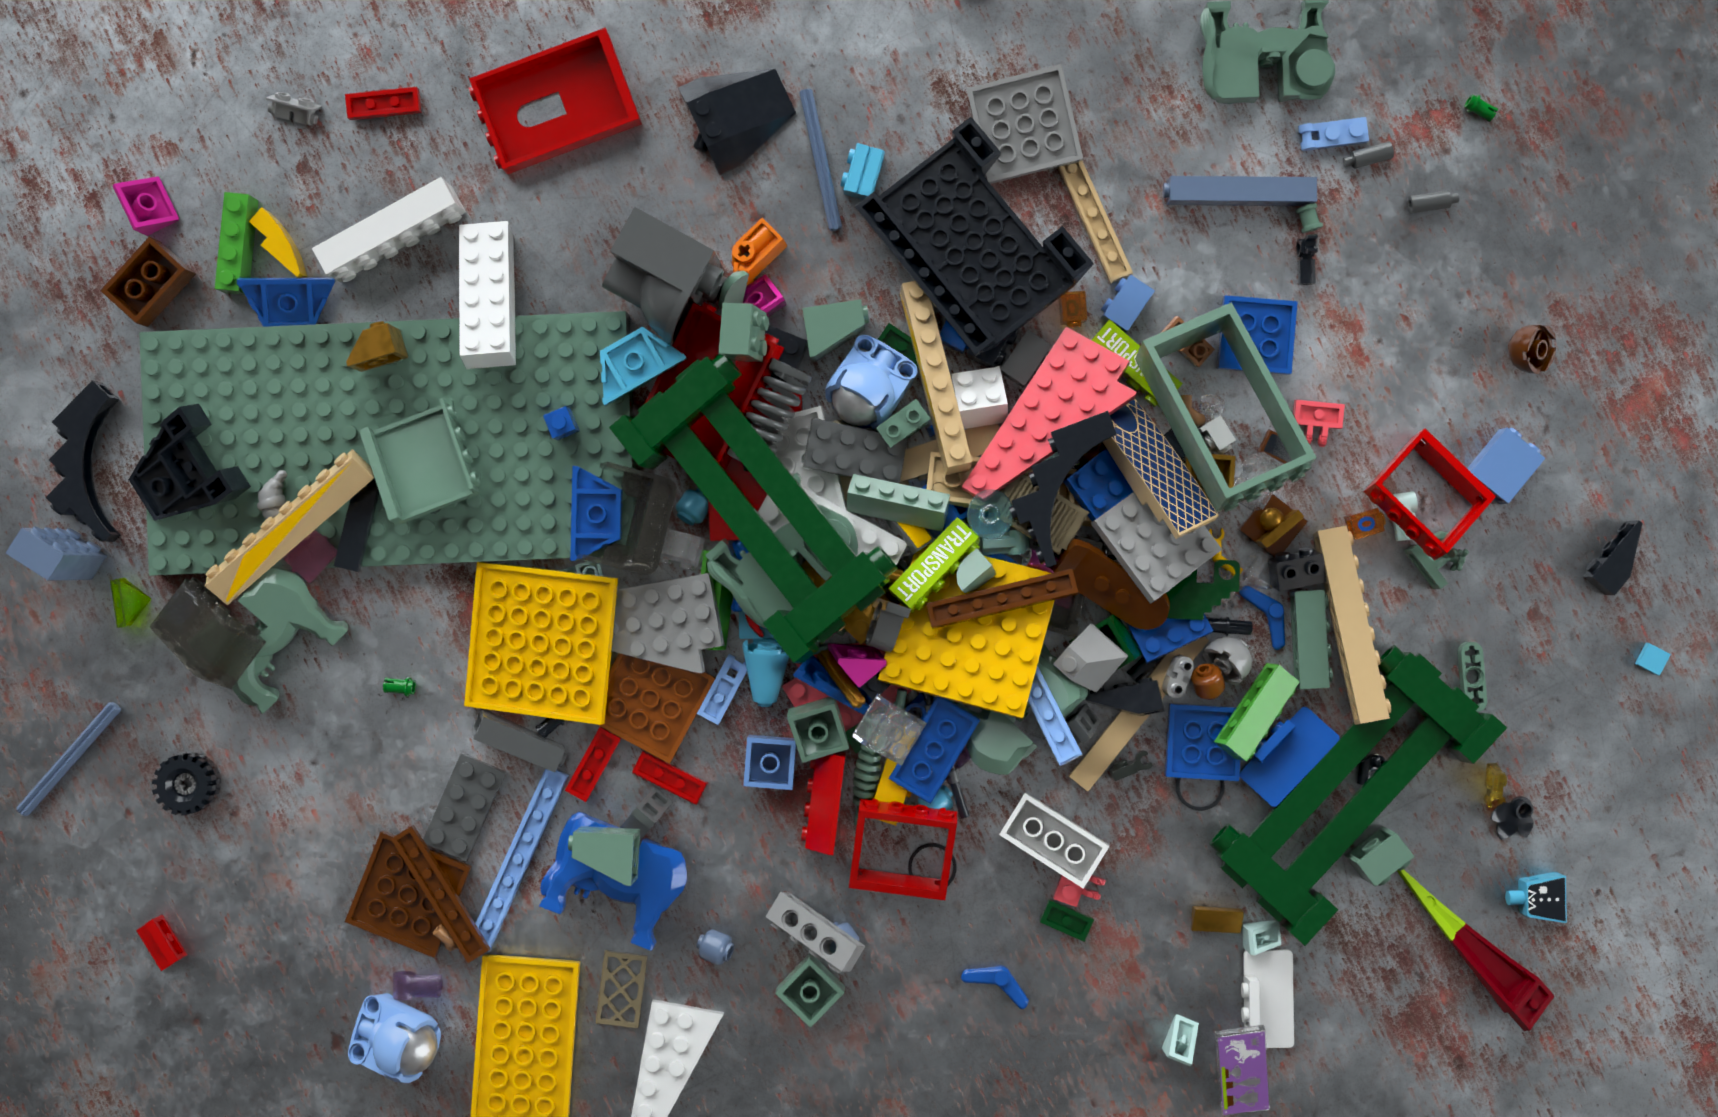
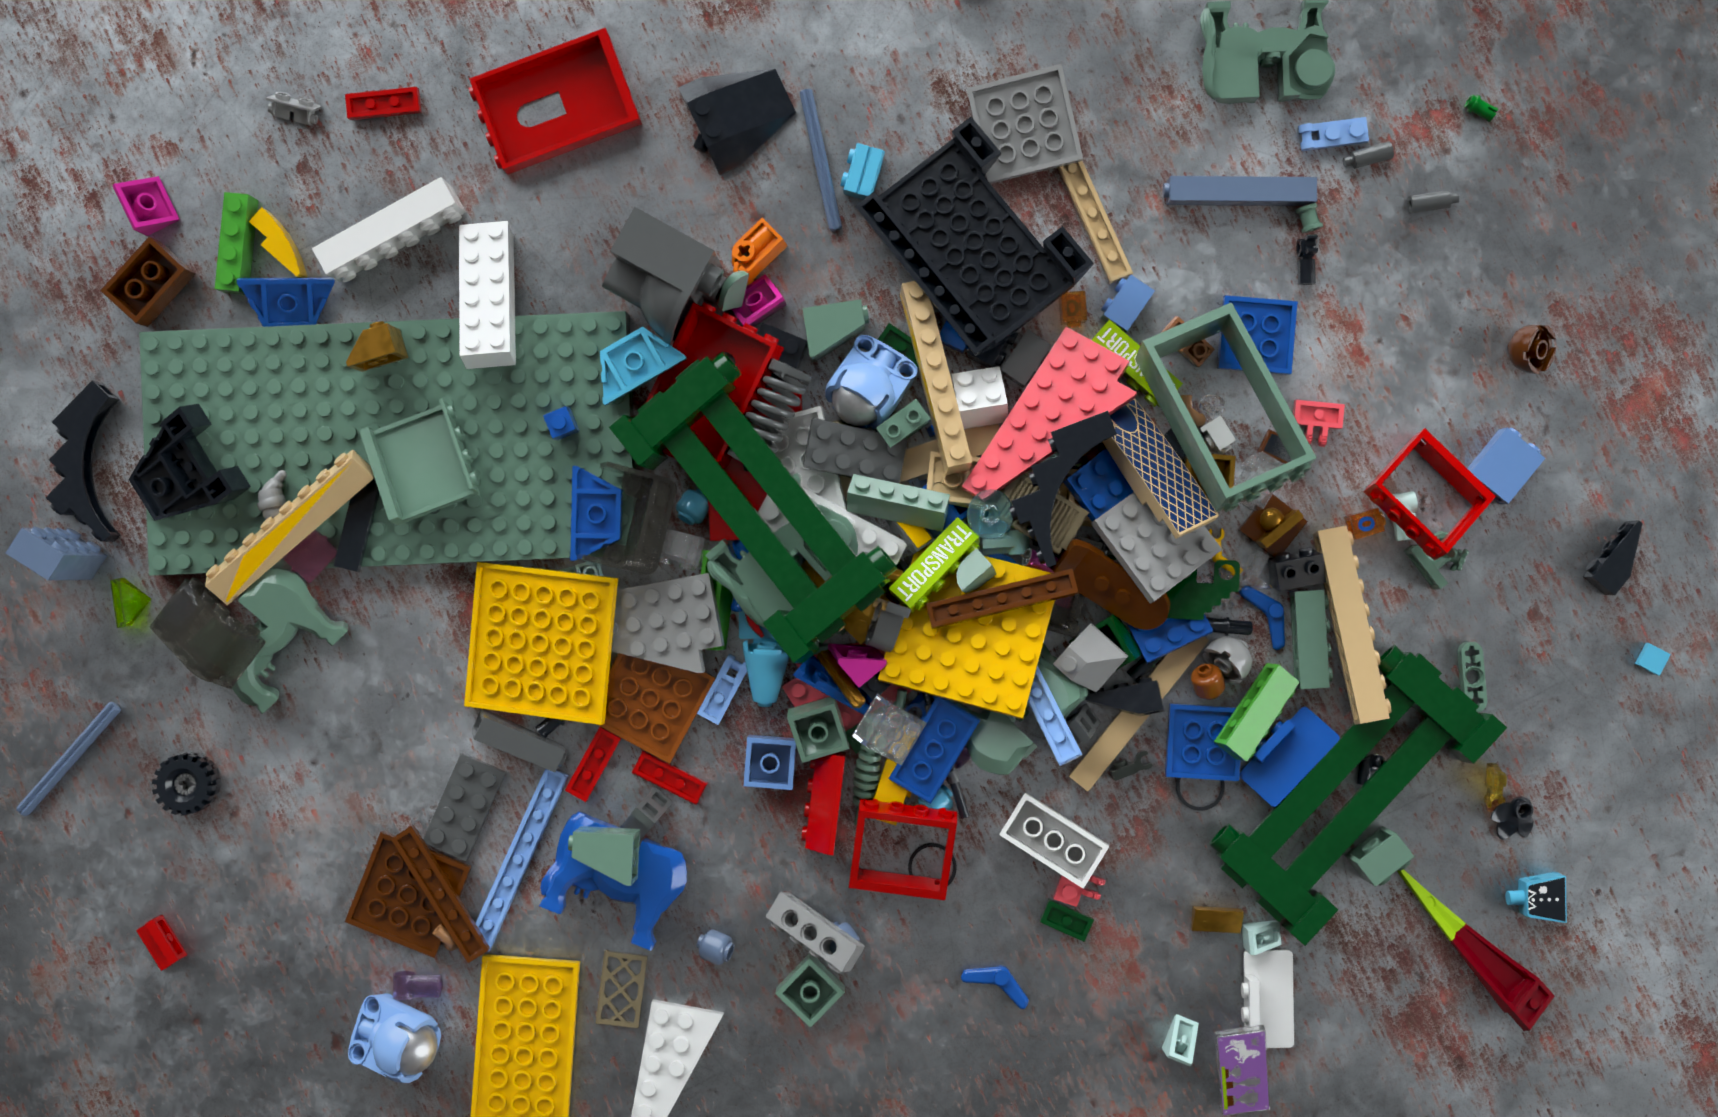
green pin [383,677,416,696] -> none
sand green brick [719,303,769,362] -> none
light grey piece [1162,655,1194,698] -> none

